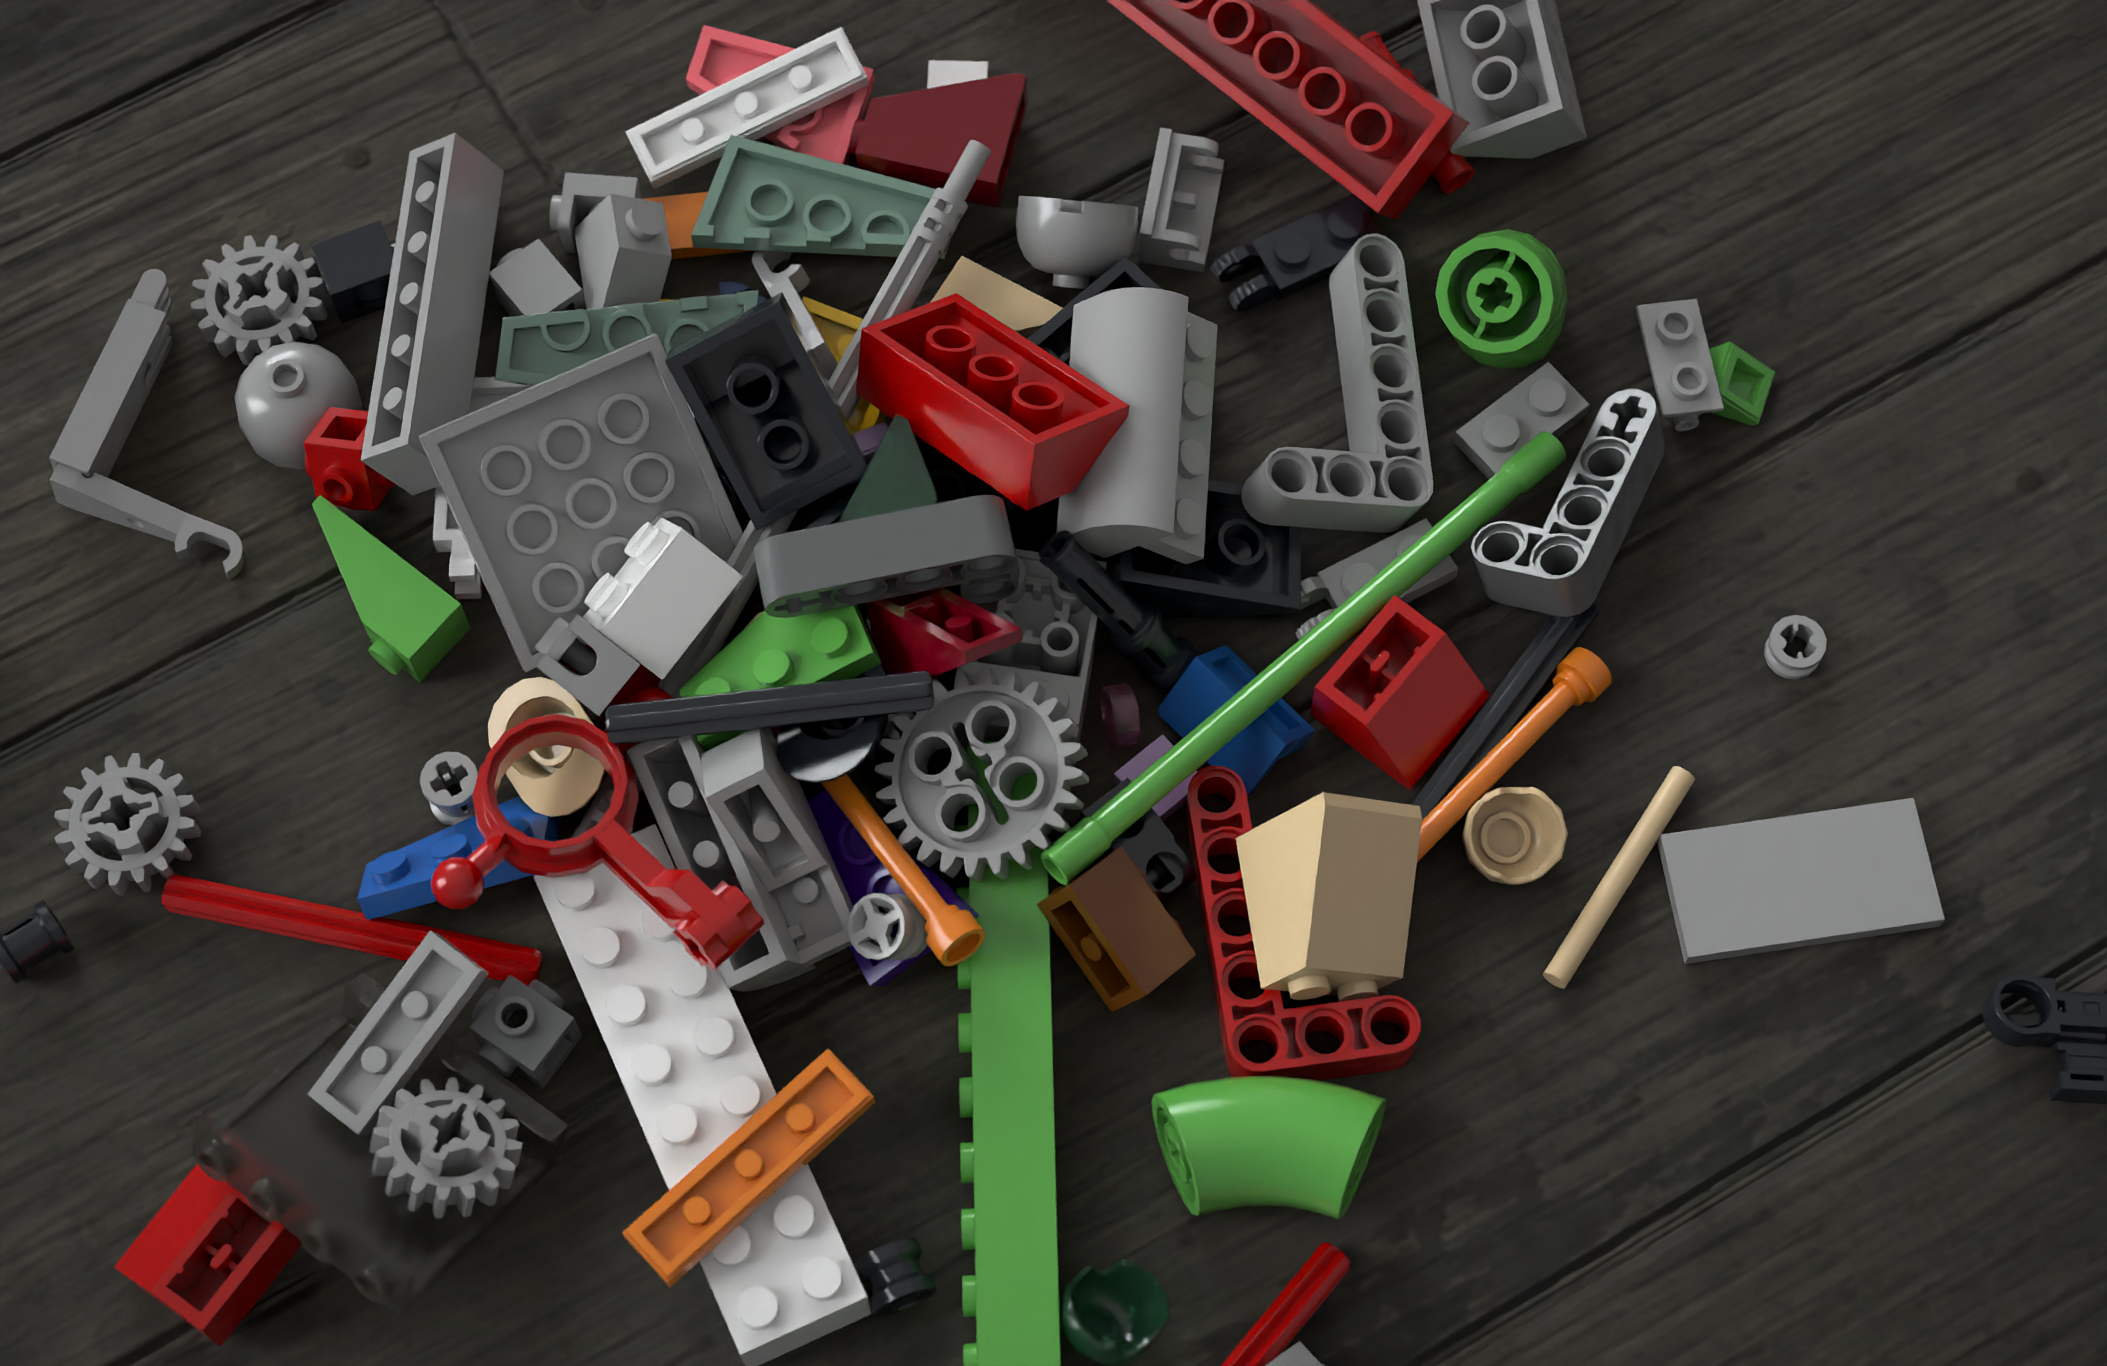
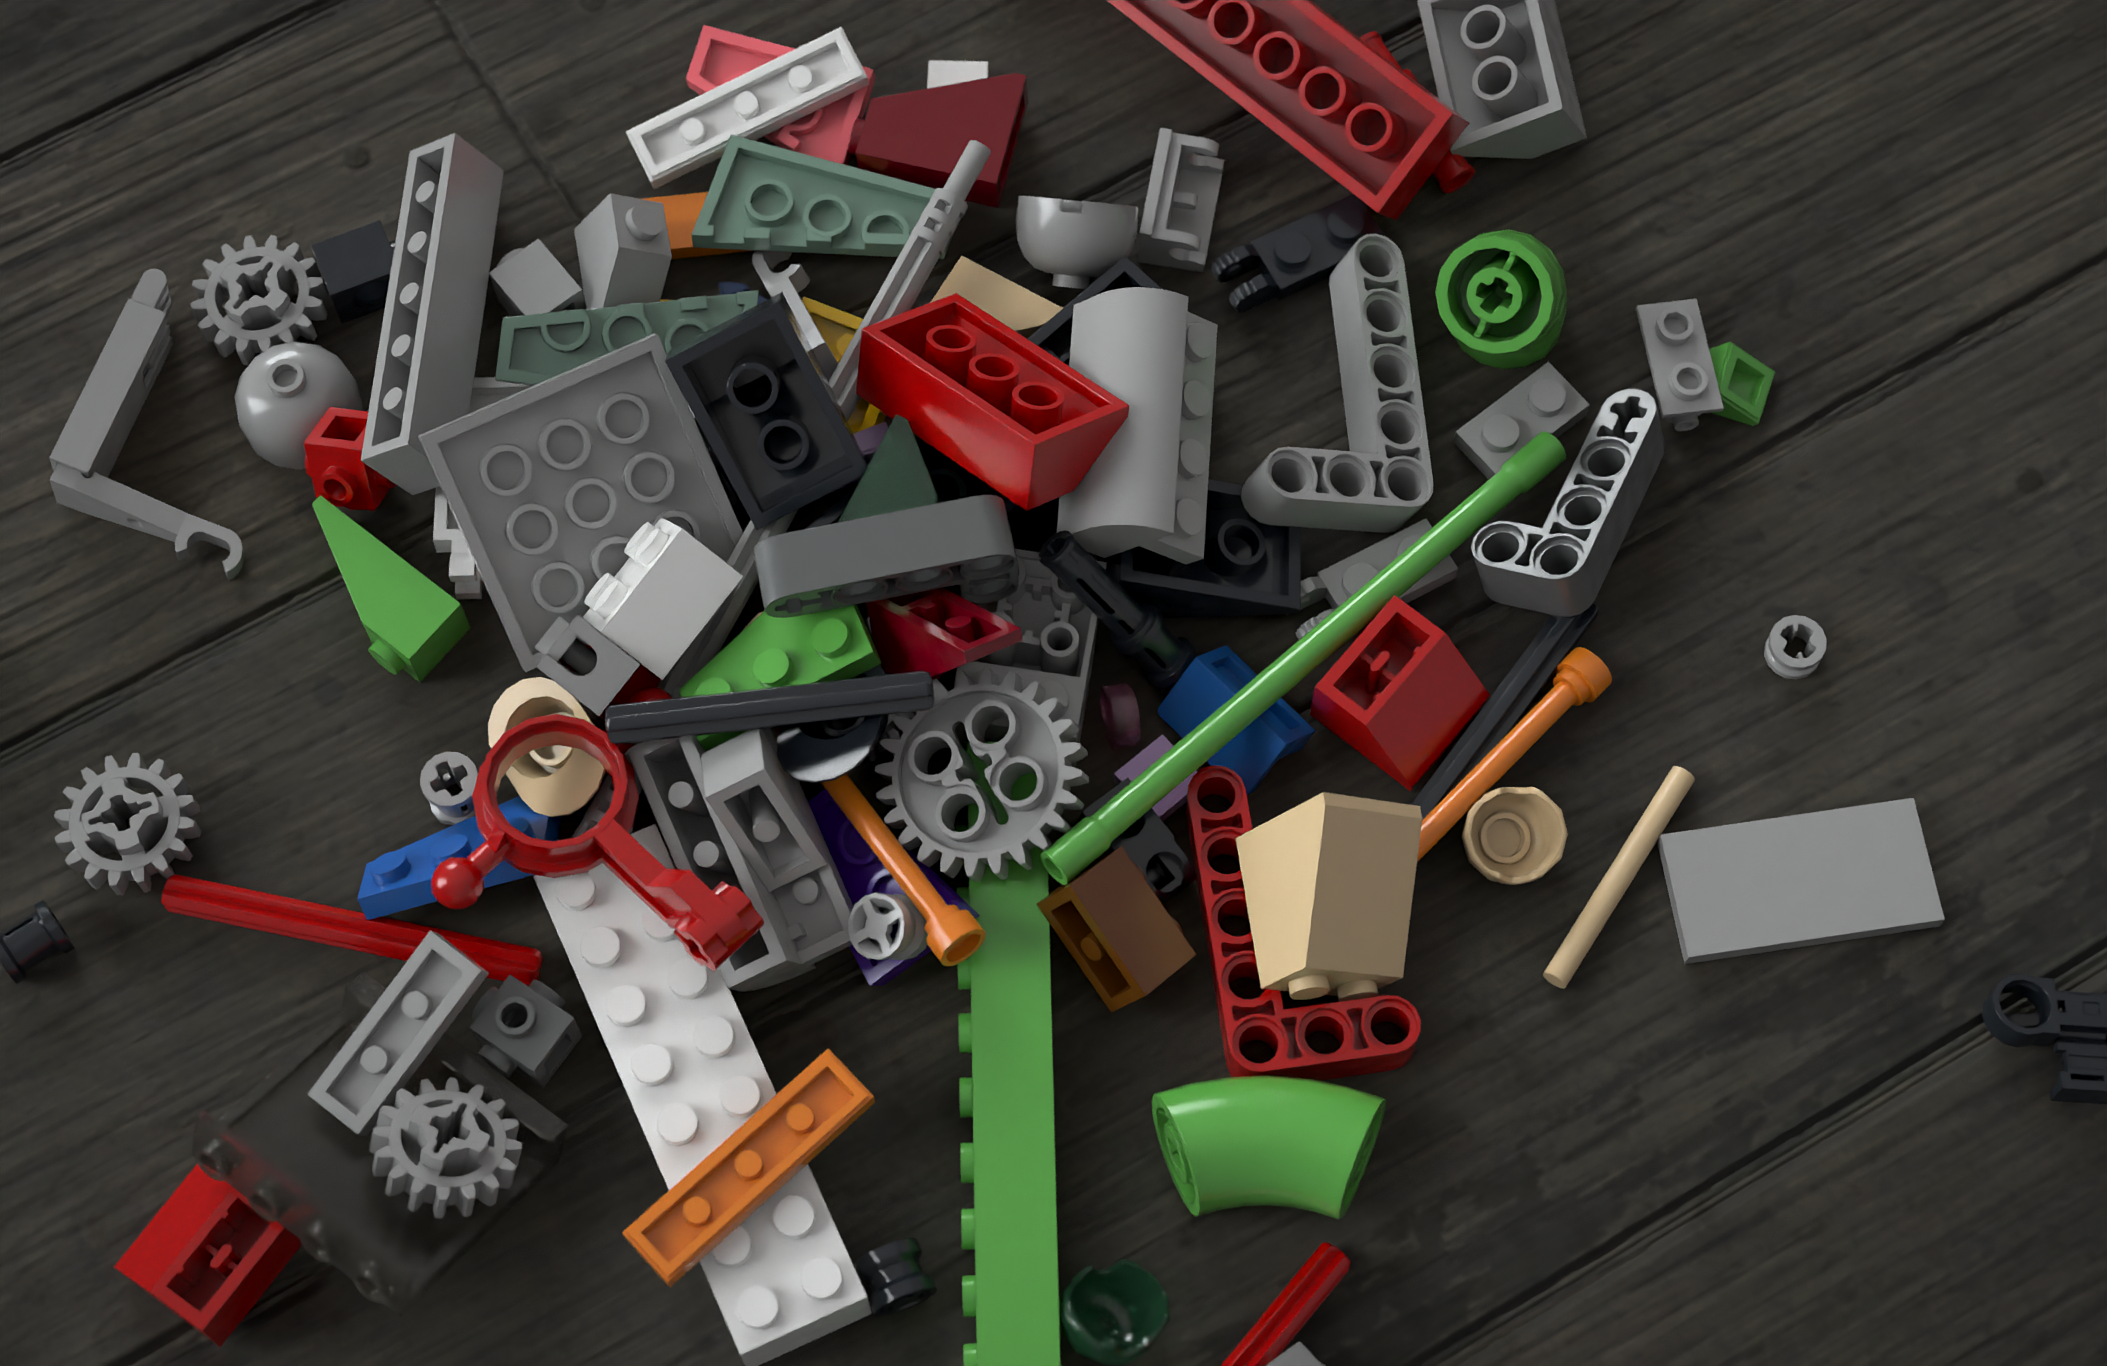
light grey bracket [550,172,642,254] -> none

